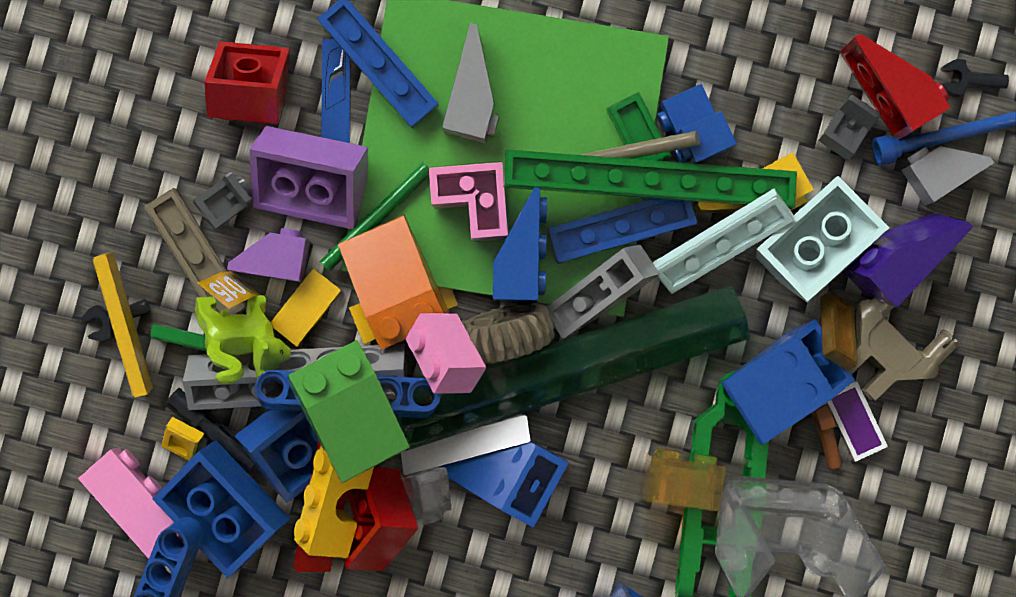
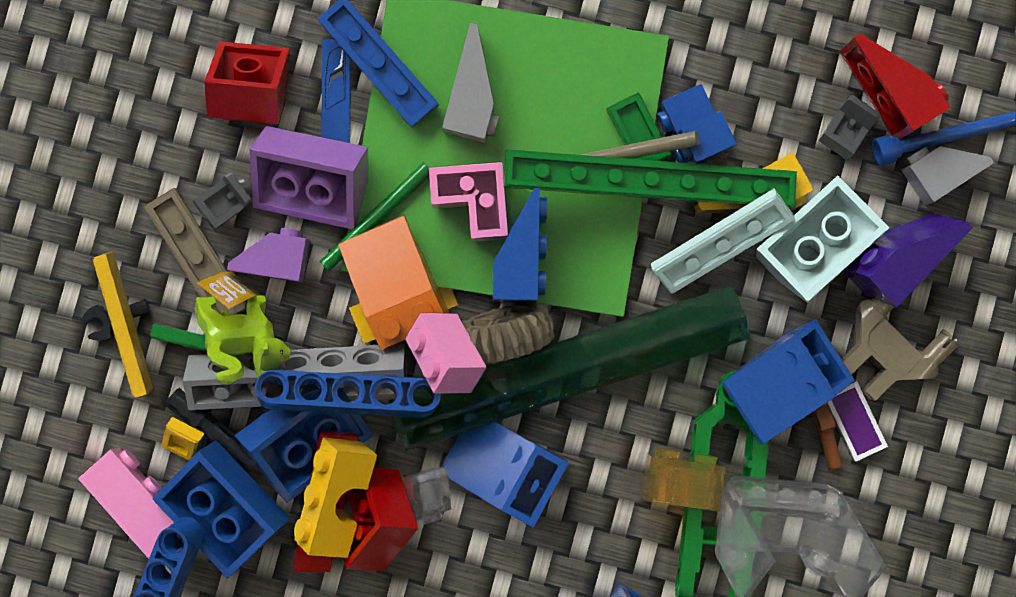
yellow tile [271,268,342,347] -> none
bright green slope [288,340,410,484] -> none
white sticker [401,415,530,475] -> none
light grey slope [547,245,660,339] -> none
blue plate [548,199,697,264] -> none
pearl gold tile [820,292,857,371] -> none
black bar [940,59,1009,97] -> none

